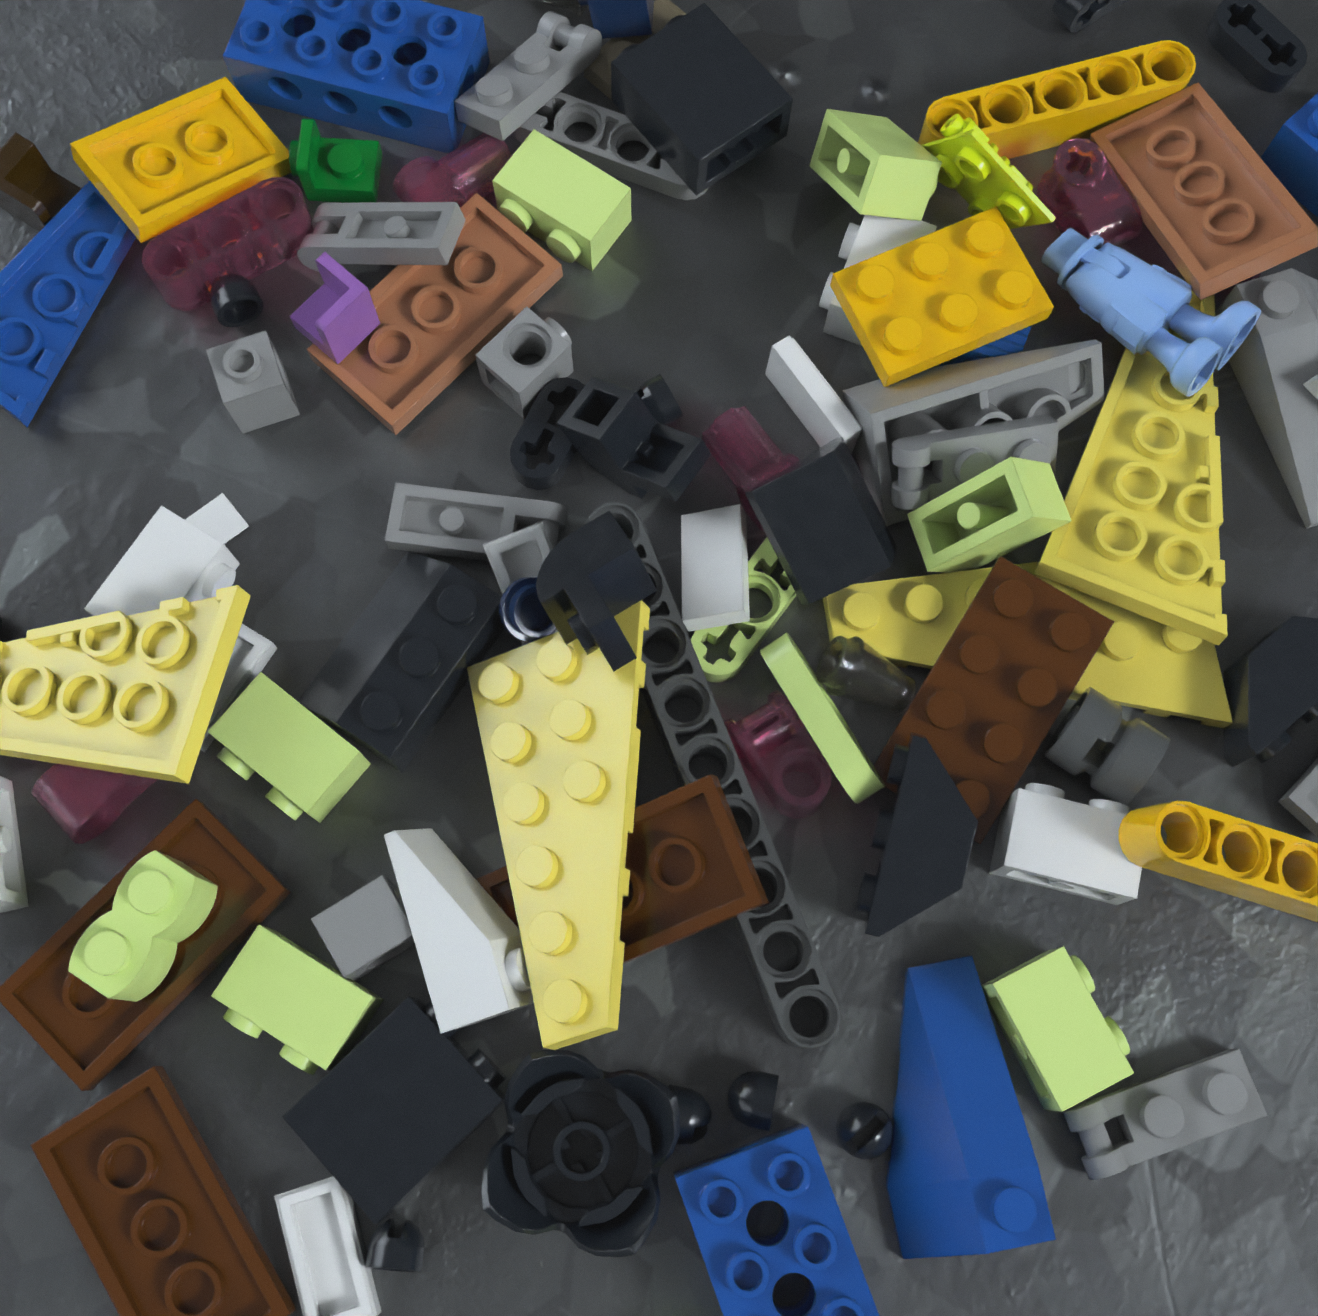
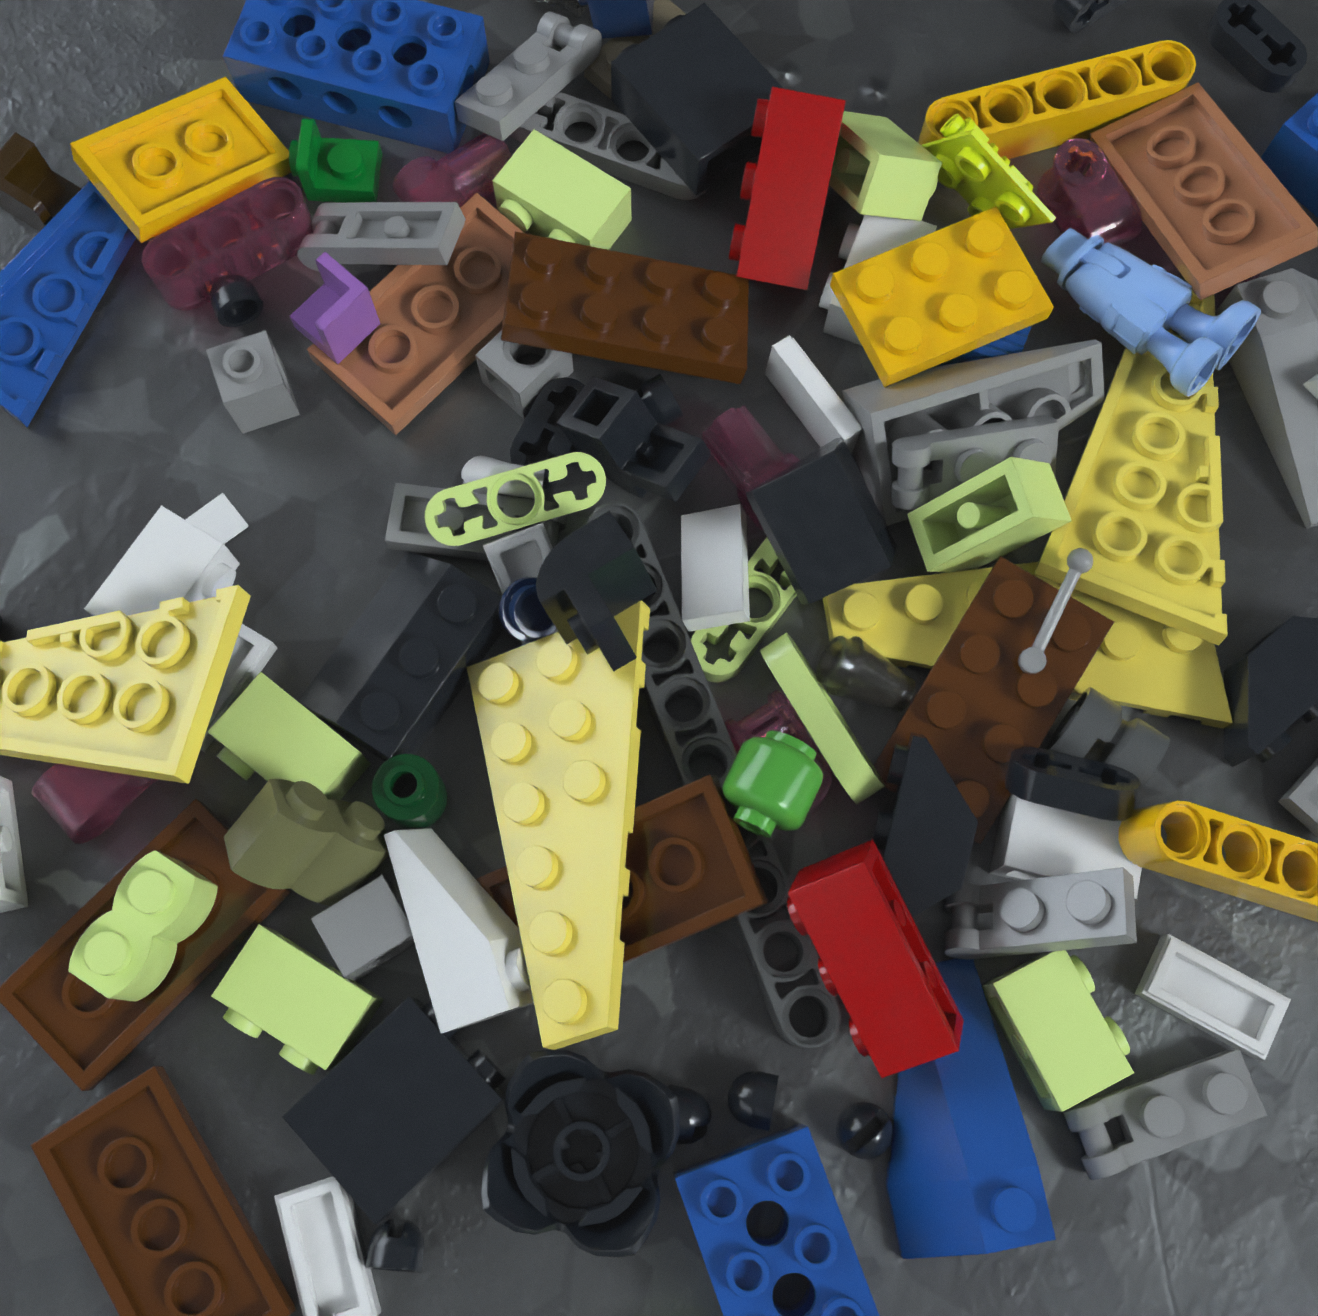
none -> olive brick [224,779,389,906]
none -> dark green brick [372,754,447,829]
none -> yellowish green beam [425,452,606,546]
none -> white arm [461,456,545,499]
none -> reddish brown plate [501,231,749,384]
none -> bright green head [722,730,823,838]
none -> red brick [729,87,846,290]
none -> red brick [787,839,964,1078]
none -> light grey plate [944,867,1137,960]
none -> black beam [1004,747,1141,821]
none -> light grey hinge [1018,548,1094,674]
none -> white tile [1135,934,1291,1060]

